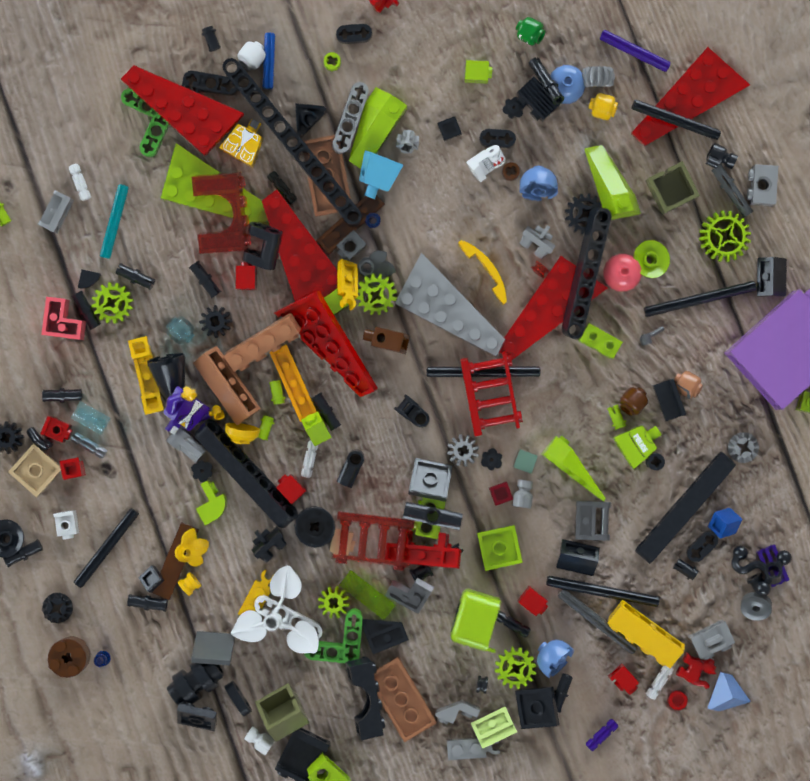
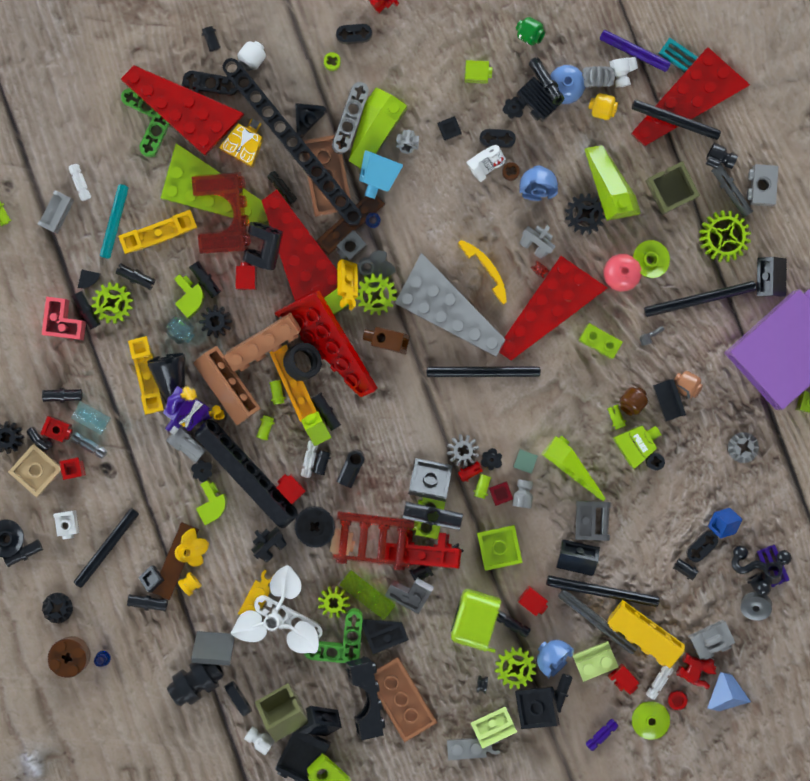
black plate [177,703,217,732] -> none
yellow piece [225,423,260,445] -> none
blue axle [262,33,275,90] -> none
black piece [394,394,430,428] -> none
light grey slope [435,700,480,724] -> none
red fence [460,350,523,437] -> none
black beam [561,207,612,339] -> none
black beam [635,451,736,564] -> none
none -> yellow slope [118,210,197,254]
none -> lime brick [174,274,205,319]
none -> black tyre [283,342,322,381]
none -> black panel [299,706,342,736]
none -> black pin [313,450,331,475]
none -> red pin [457,461,483,482]
none -> lime pin [473,474,492,499]
none -> yellowish green plate [572,641,619,682]
none -> white piece [609,57,638,88]
none -> lime dish [632,701,670,740]
none -> teal tile [658,38,698,72]

